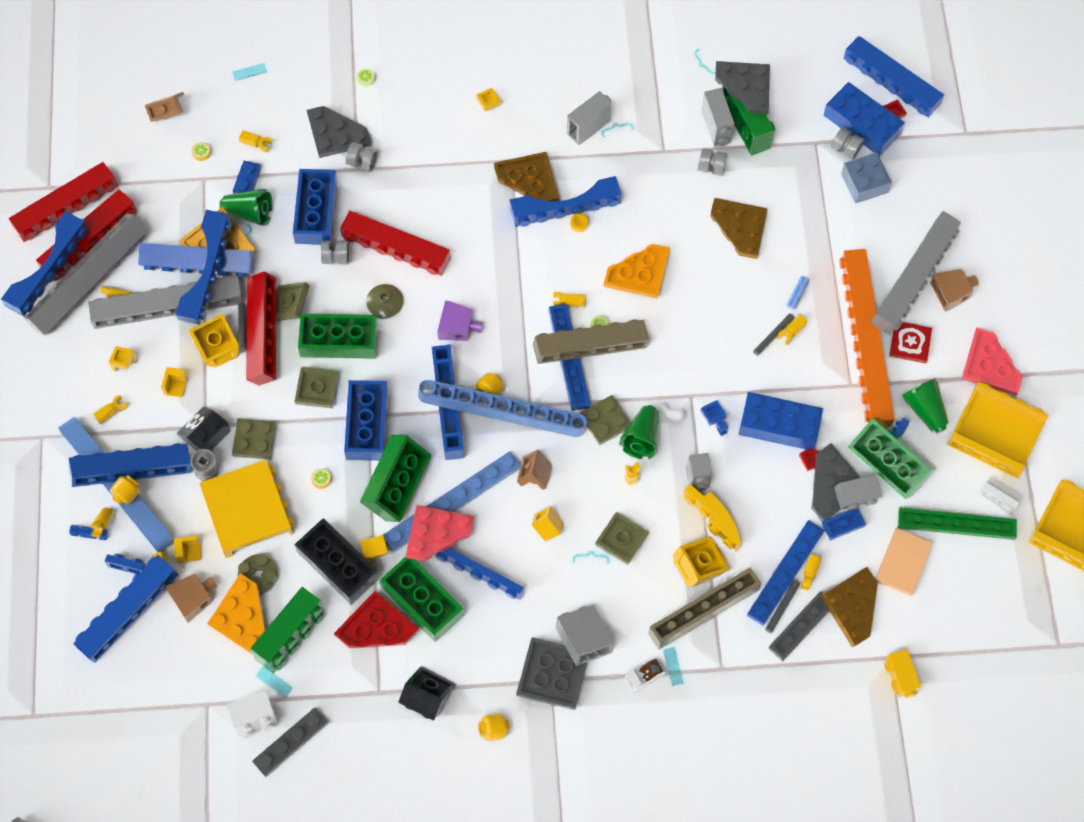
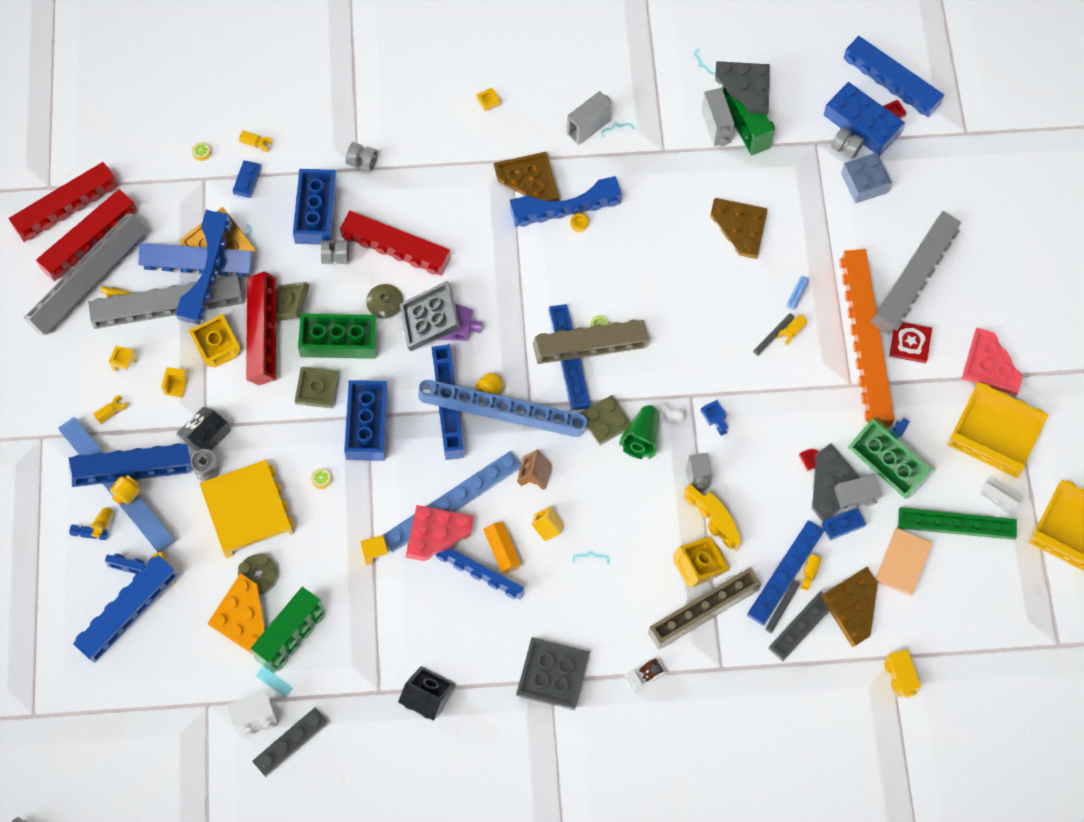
blue arch [1,211,88,317] -> none
medium nougat panel [144,91,185,122] -> none
medium nougat torso [166,574,218,623] -> none
yellow panel [174,536,202,563] -> none
green cone [219,189,273,226] -> none
clear light blue window [232,63,267,81] -> none
olive plate [232,418,276,460] -> none
dark grey bar [238,303,246,352] -> none
black brick [294,518,380,605] -> none
dark grey plate [306,106,372,158] -> none
red plate [334,591,419,649] -> none
tile [356,68,375,87] -> none
green brick [360,434,432,522] -> none
green brick [379,556,464,642] -> none
yellow head [478,713,510,741] -> none
yellow bar [553,292,585,307] -> none
light grey brick [555,605,614,666] -> none
olive plate [595,512,649,565] -> none
light orange plate [603,243,670,299] -> none
yellow bar [625,462,641,485] -> none
clear light blue window [663,647,684,686] -> none
light grey wheel [697,148,728,176] -> none
blue brick [738,392,823,450] -> none
green cone [902,378,949,434] -> none
medium nougat torso [930,269,979,312] -> none
none -> plate [400,280,460,351]
none -> light orange piece [483,521,522,574]

